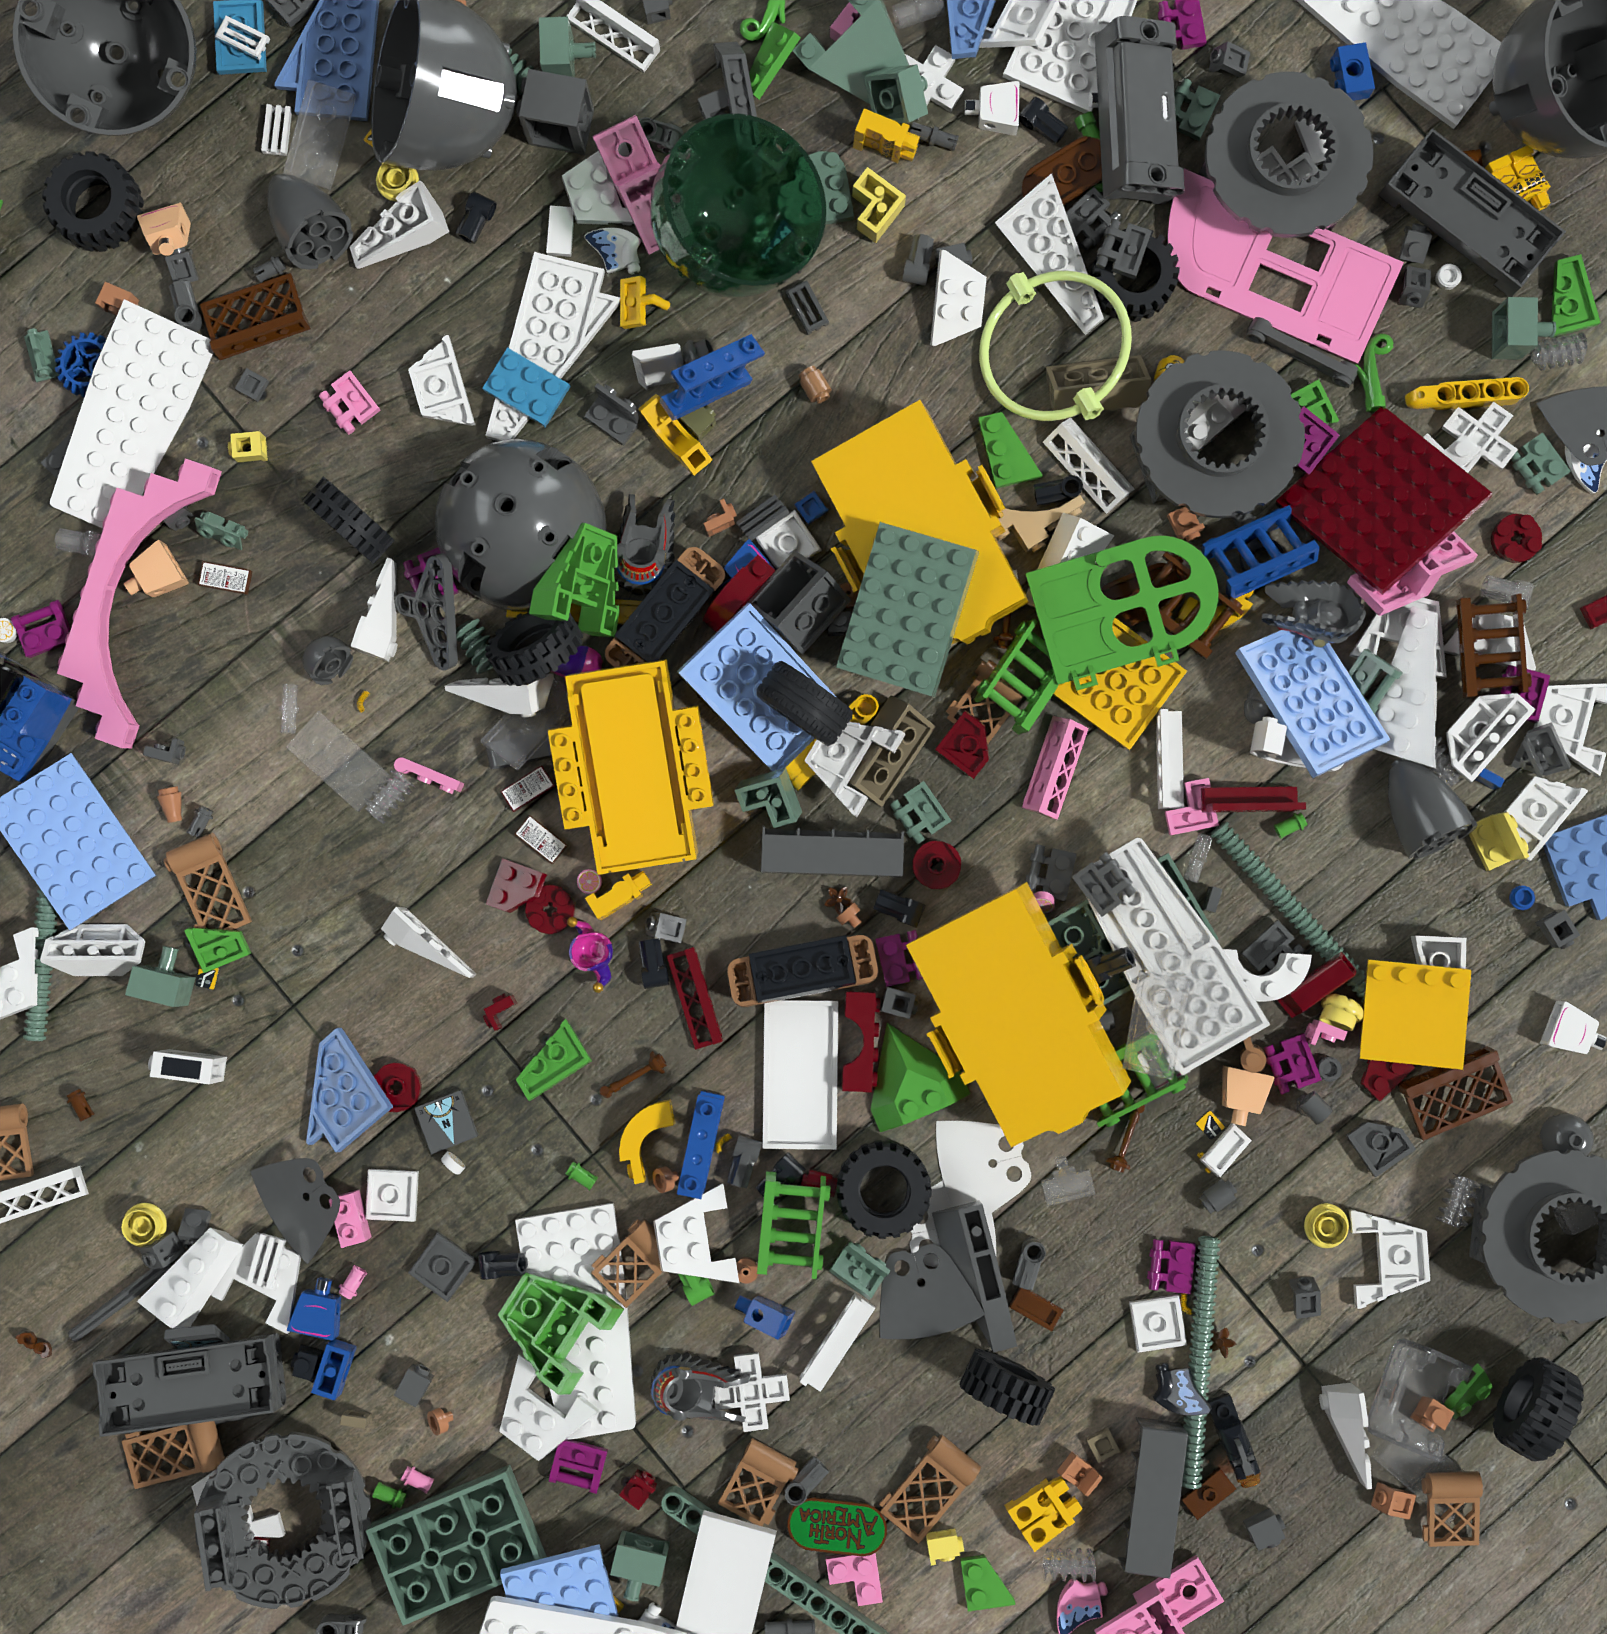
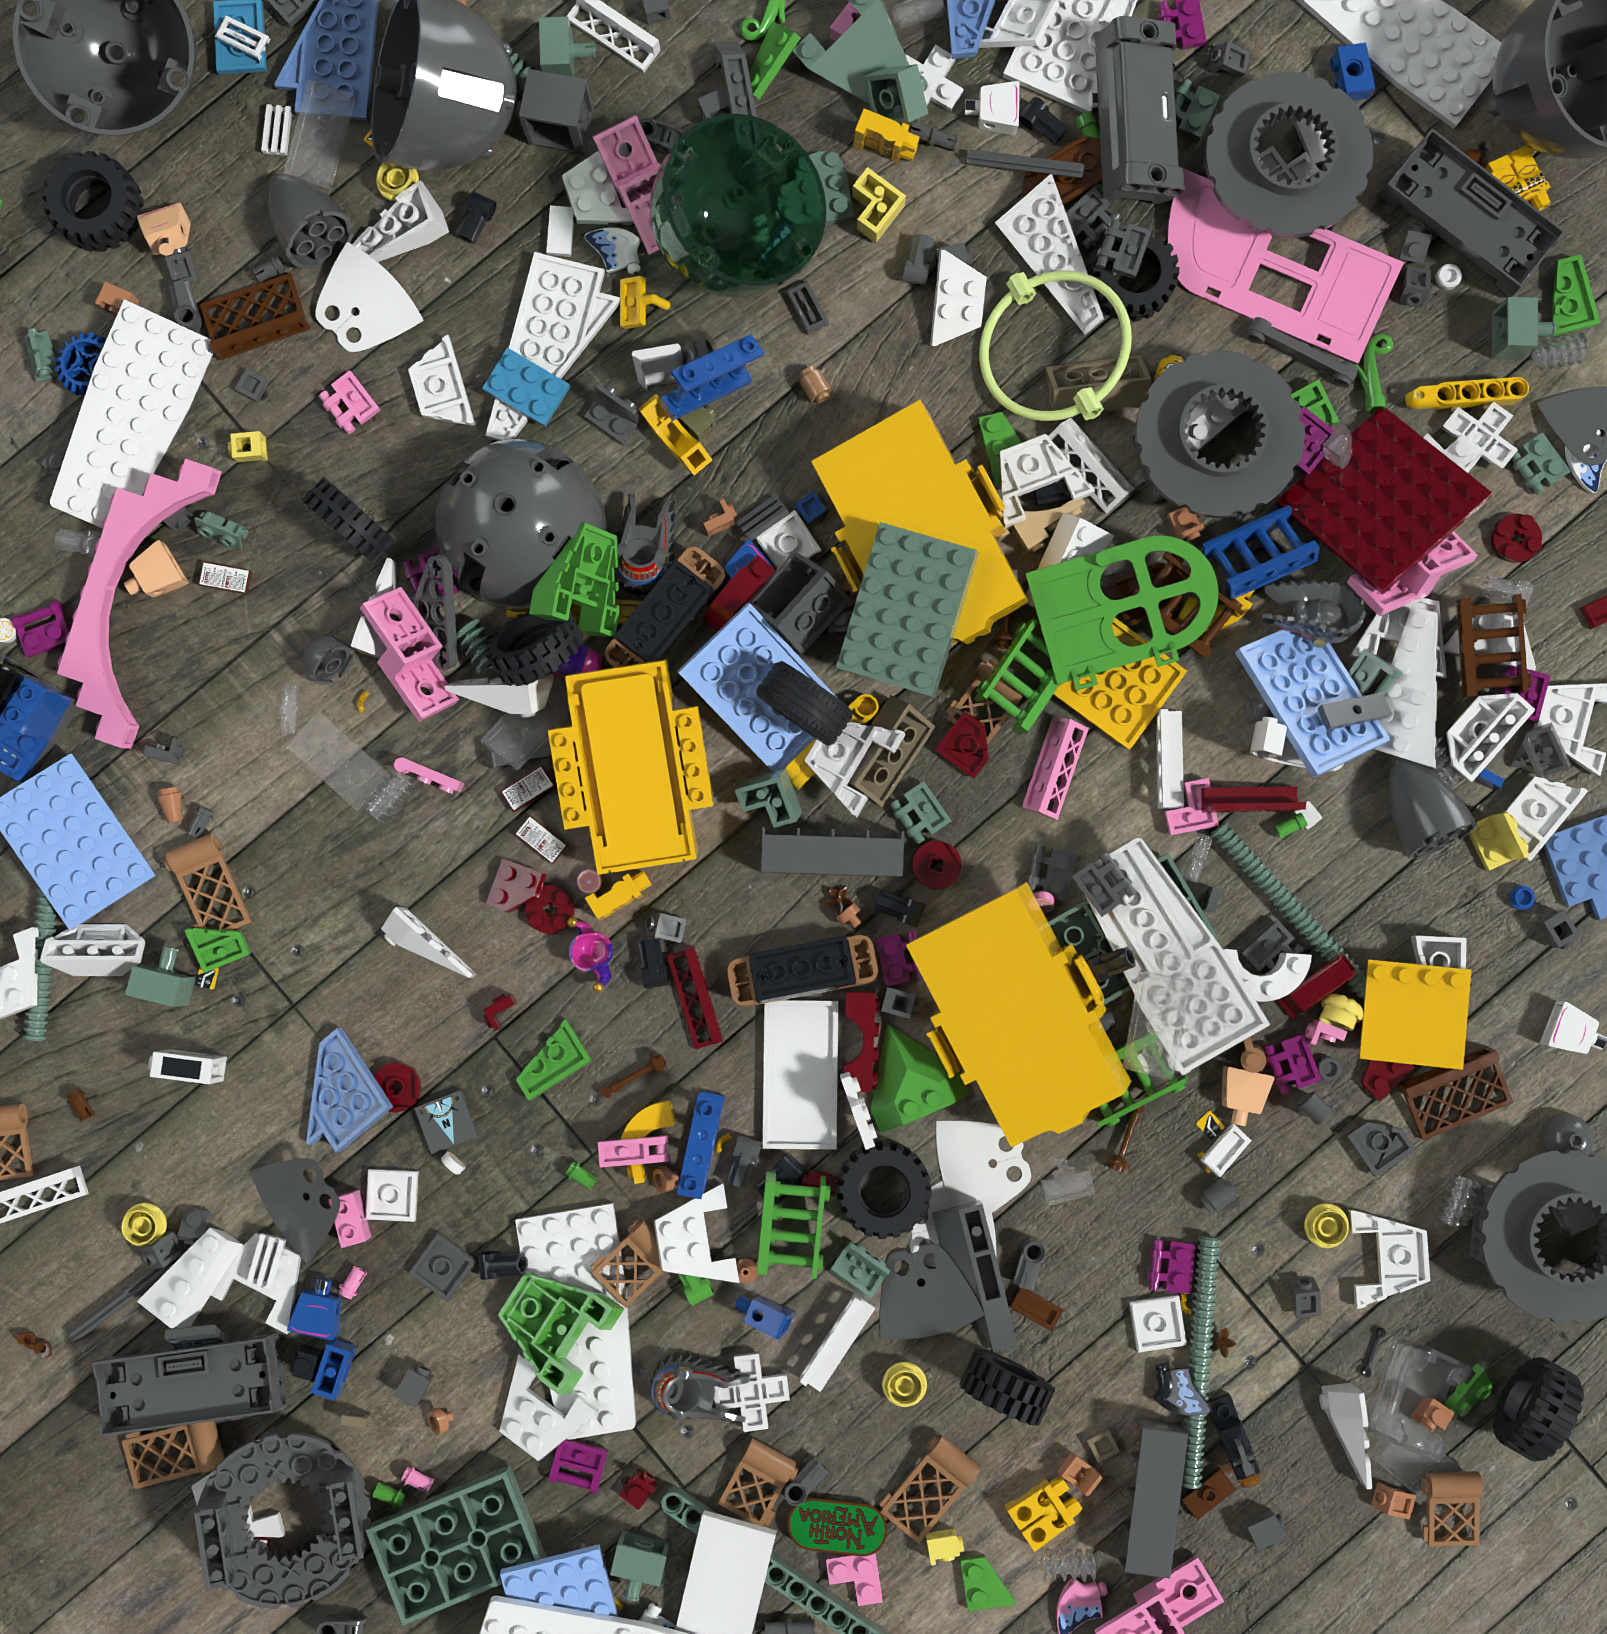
none -> white piece [316,242,424,352]
none -> bright pink bracket [360,587,459,722]
none -> bright pink plate [598,1135,670,1167]
none -> white plate [840,1072,877,1149]
none -> light yellow piece [882,1362,927,1407]
none -> dark grey axle [966,149,1084,178]
none -> white wing [1000,434,1095,528]
none -> white sticker [1294,801,1322,829]
none -> tile [1318,692,1392,730]
none -> clear brick [1323,424,1352,469]
none -> black hinge [1361,1328,1386,1378]

